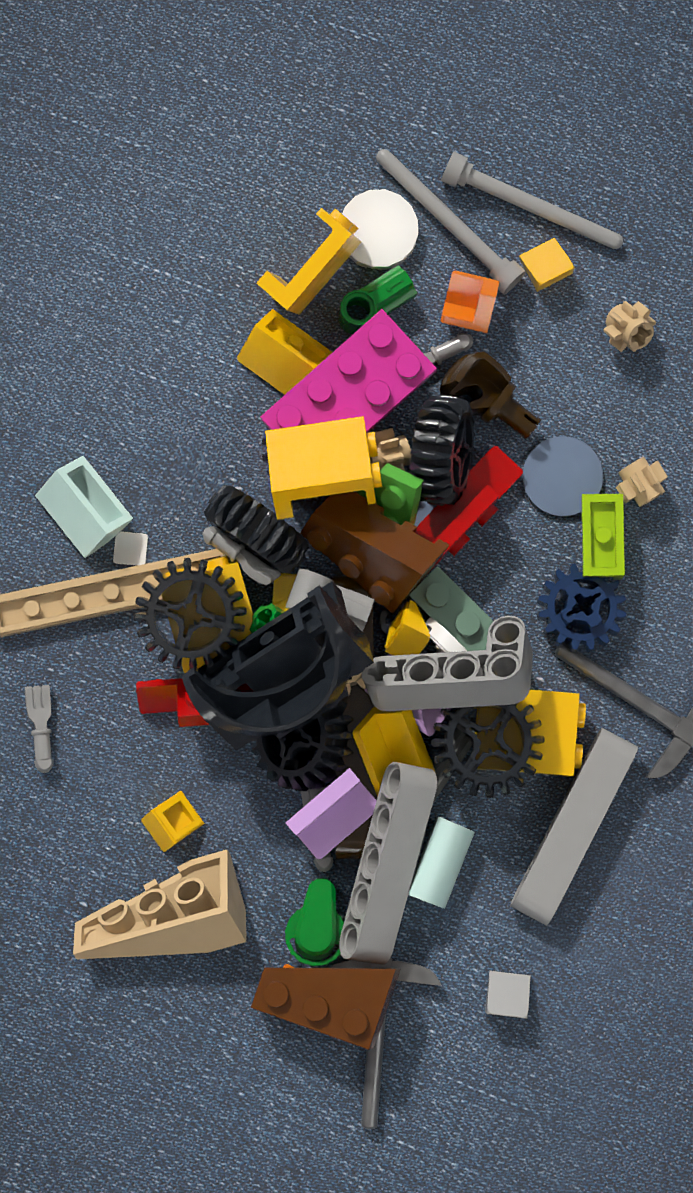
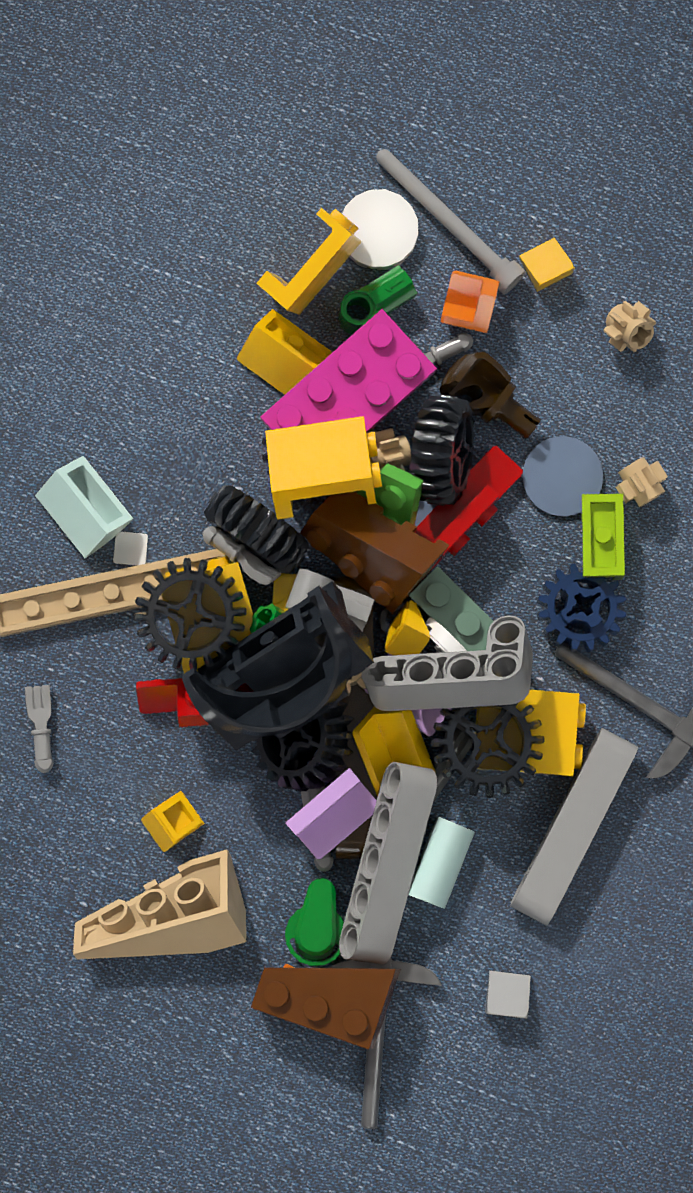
light grey piece [441,152,623,249] -> none

